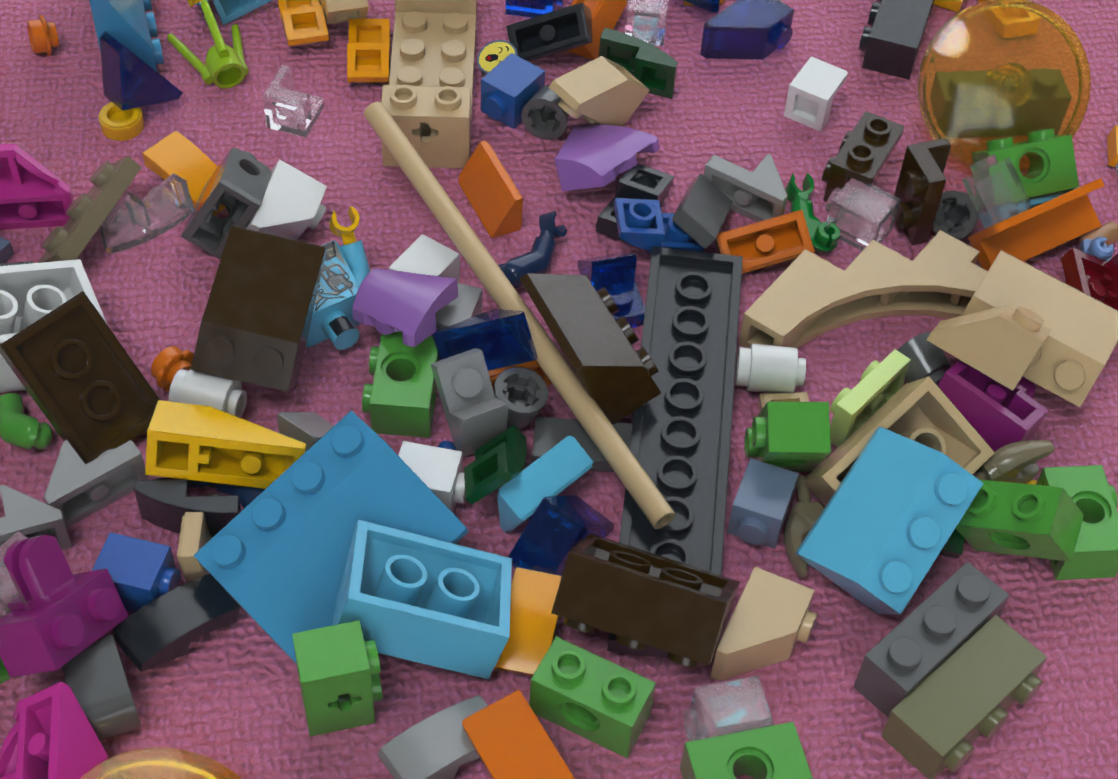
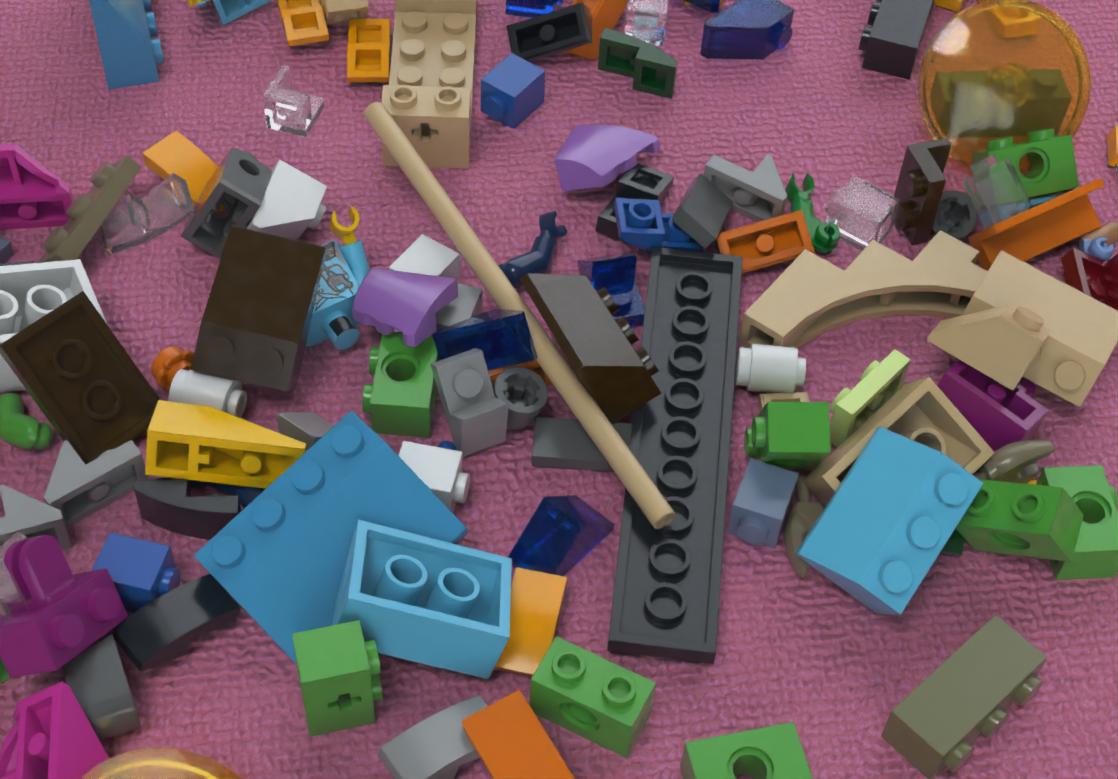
orange plate [27,15,59,56] -> none
yellow tile [98,100,144,141] -> none
clear blue slope [100,32,183,111] -> none
lime plant [167,0,249,89] -> none
tan tile [177,512,212,582] -> none
orange slope [458,140,523,238] -> none
dark green slope [464,425,527,505] -> none
light yellow tile [477,40,519,77] -> none
medium azure slope [497,435,594,533] -> none
dark grey hat [521,85,569,140] -> none
tan slope [549,56,650,126] -> none
dark brown slope [551,533,740,667] -> none
clear brick [683,676,774,741] -> none
tan slope [710,567,818,681] -> none
white panel [784,56,848,132] -> none
dark brown bracket [822,111,904,207] -> none
dark grey arch [854,561,1010,717] -> none
dark grey hat [897,332,951,386] -> none

